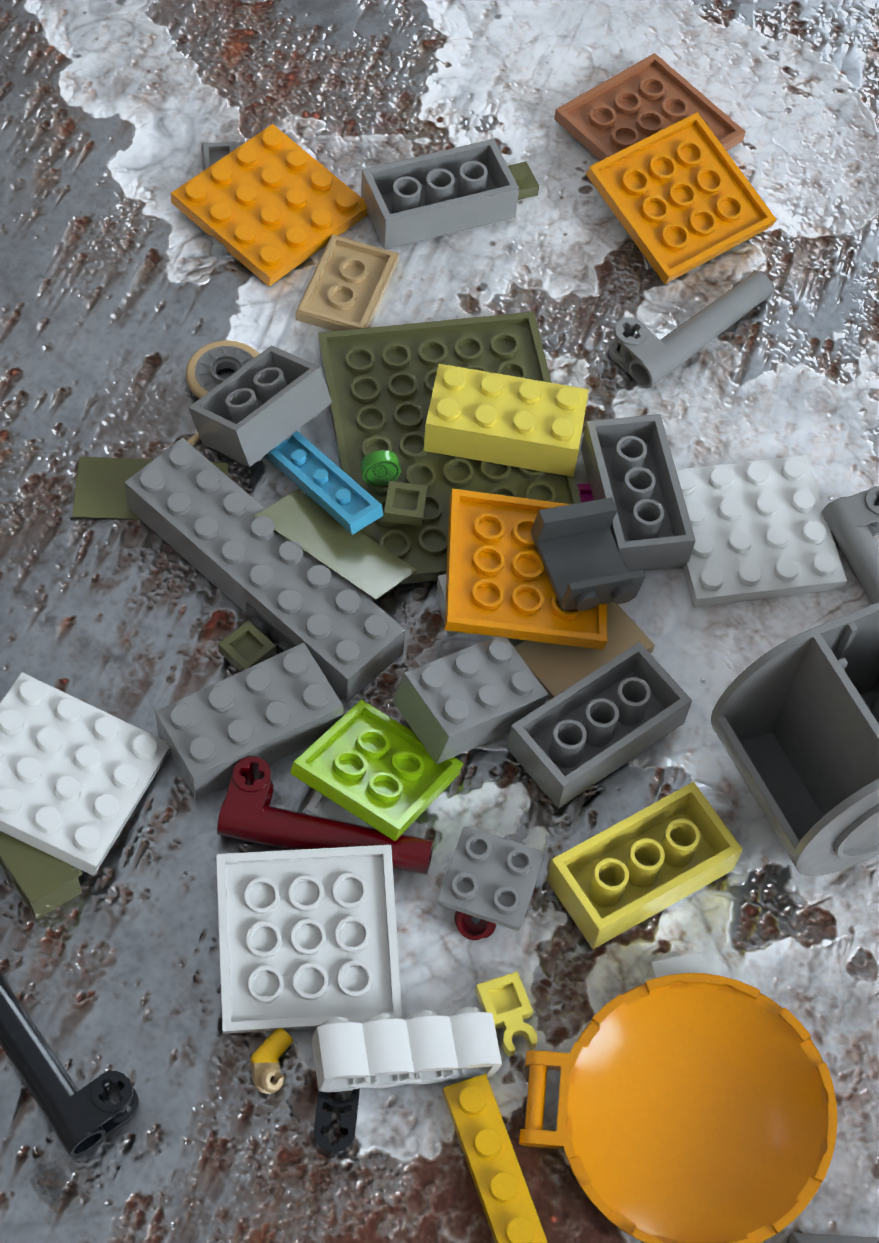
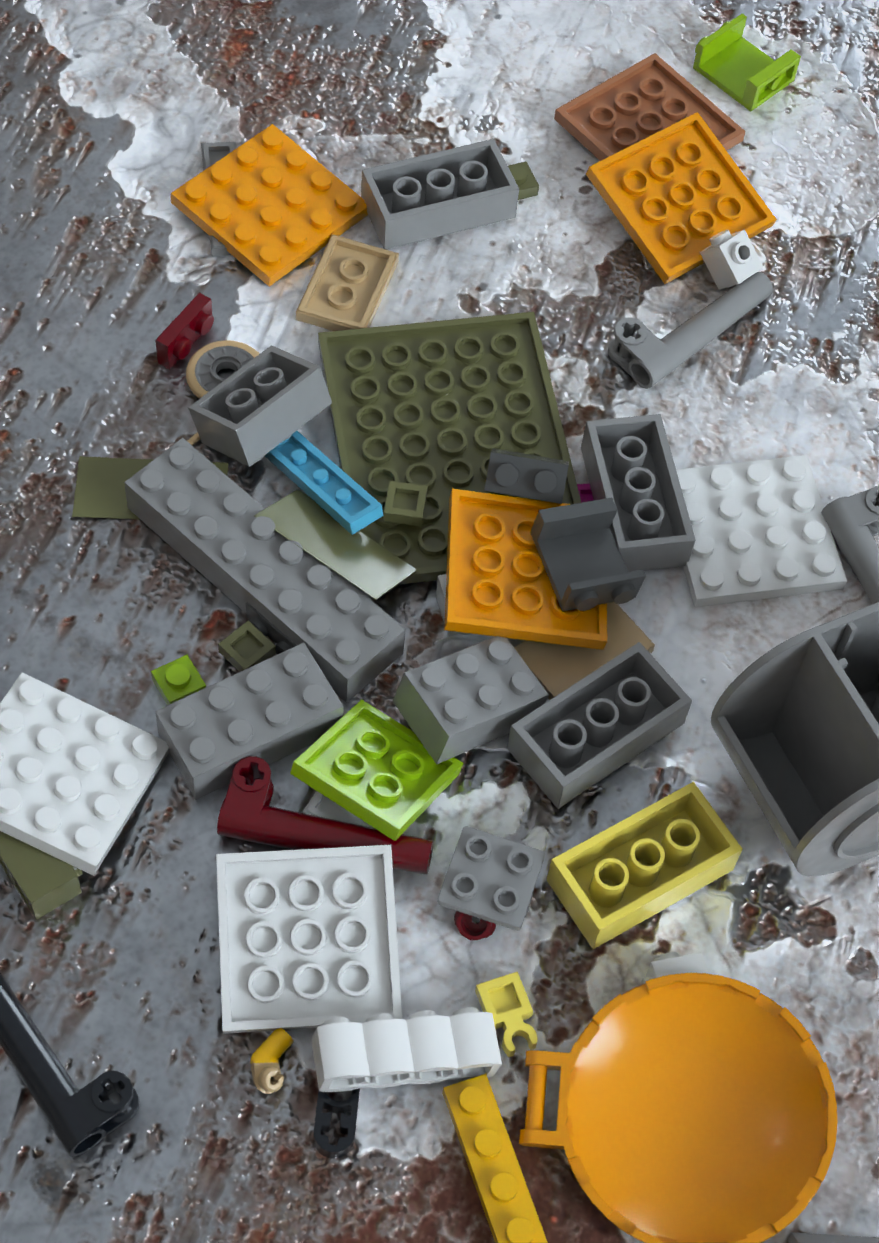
bright green tile [360,450,401,486] -> none
light yellow brick [423,364,589,477] -> none
none -> lime plate [151,654,206,706]
none -> dark red plate [155,292,214,370]
none -> dark grey brick [484,448,569,504]
none -> lime panel [693,13,801,111]
none -> white brick [700,229,764,290]

